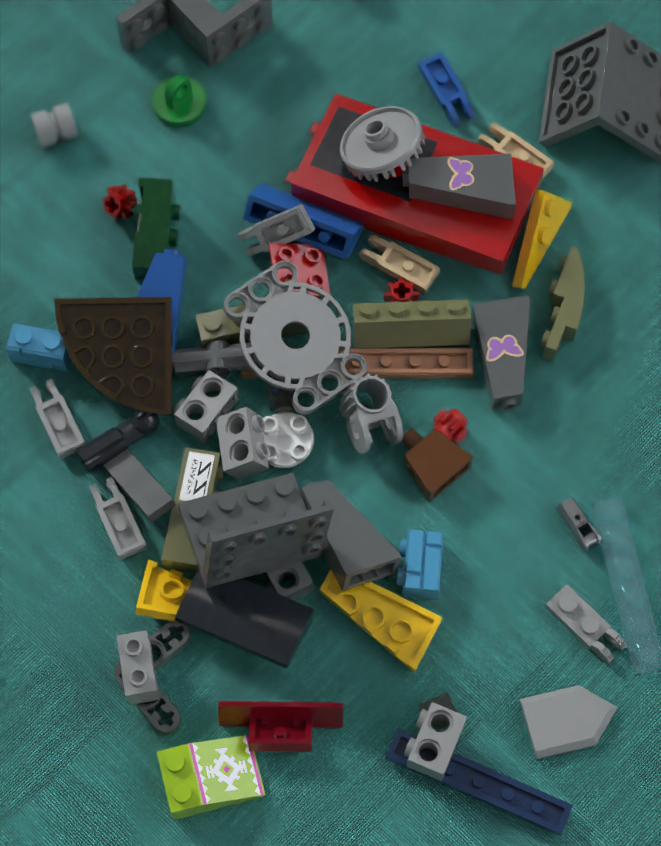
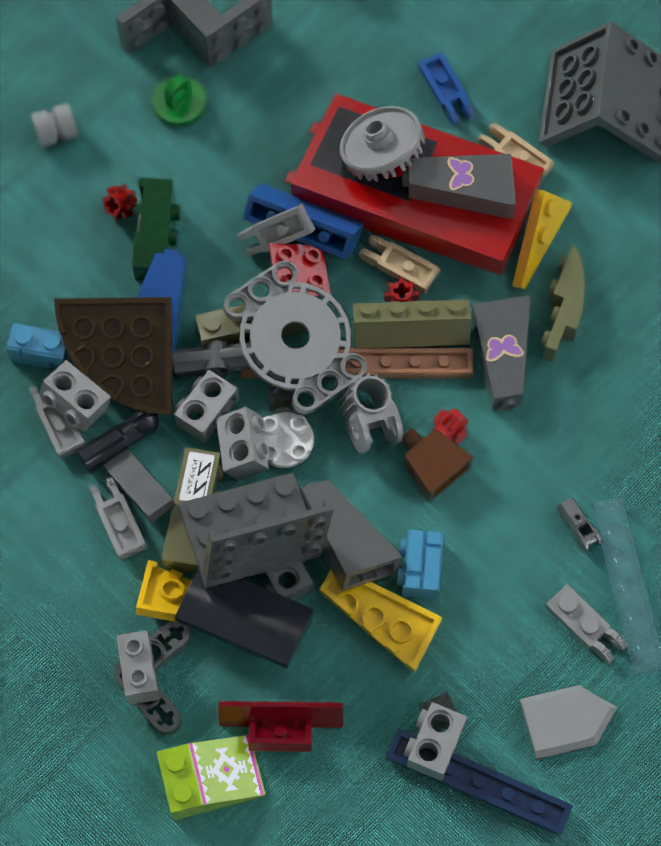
none -> light grey brick [39,360,111,433]

